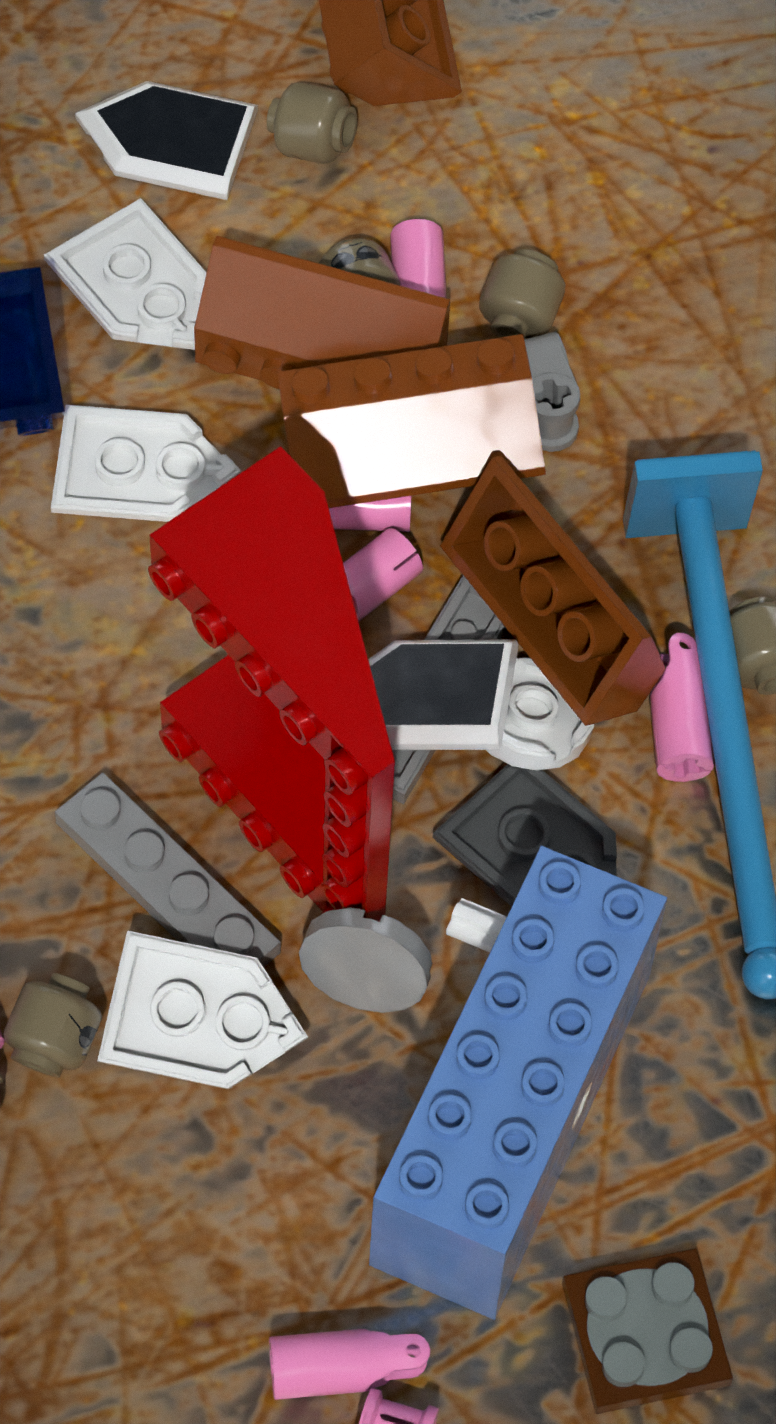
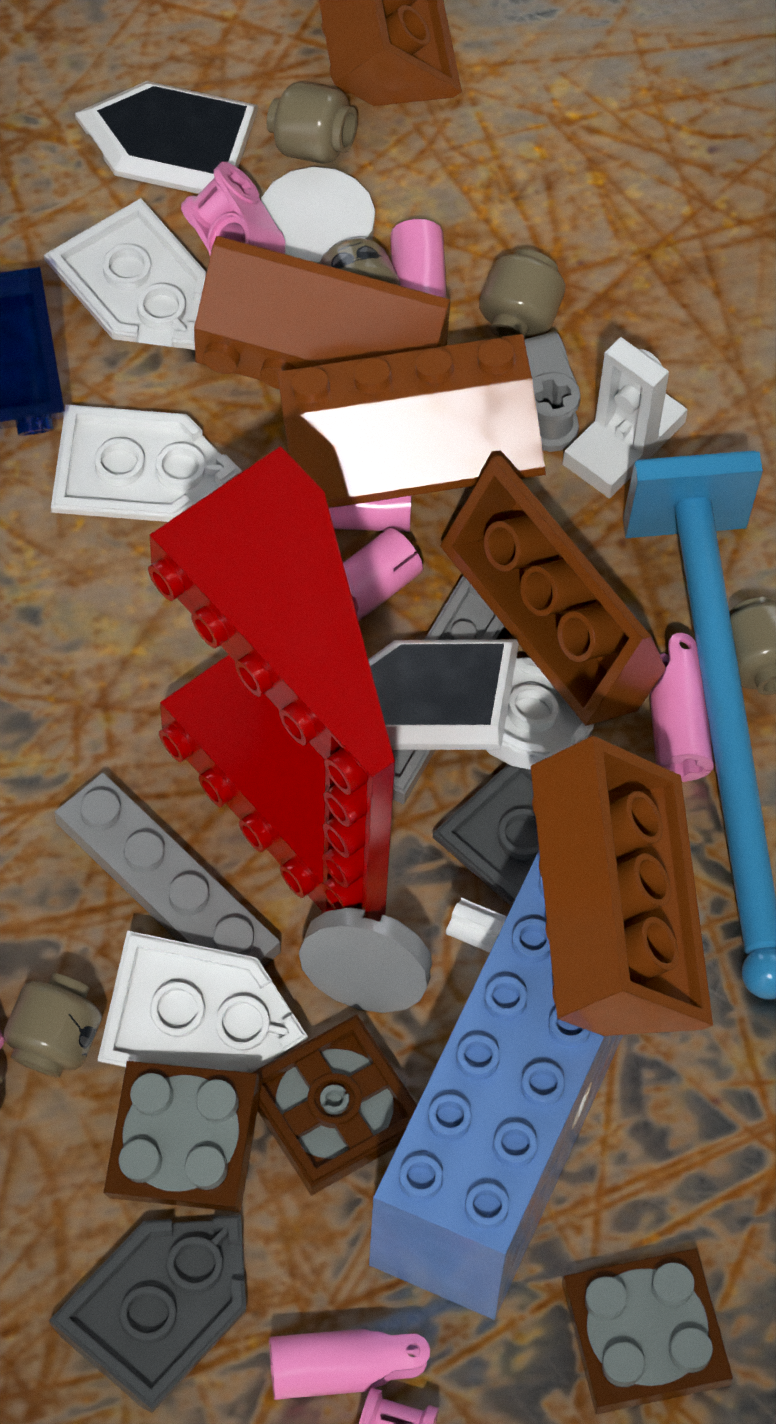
none -> dark grey tile [49,1215,246,1413]
none -> light grey piece [103,1061,262,1212]
none -> bright pink piece [181,162,285,255]
none -> reddish brown piece [252,1014,417,1196]
none -> white tile [261,167,375,263]
none -> dark orange slope [530,736,713,1036]
none -> white bracket [562,337,688,499]

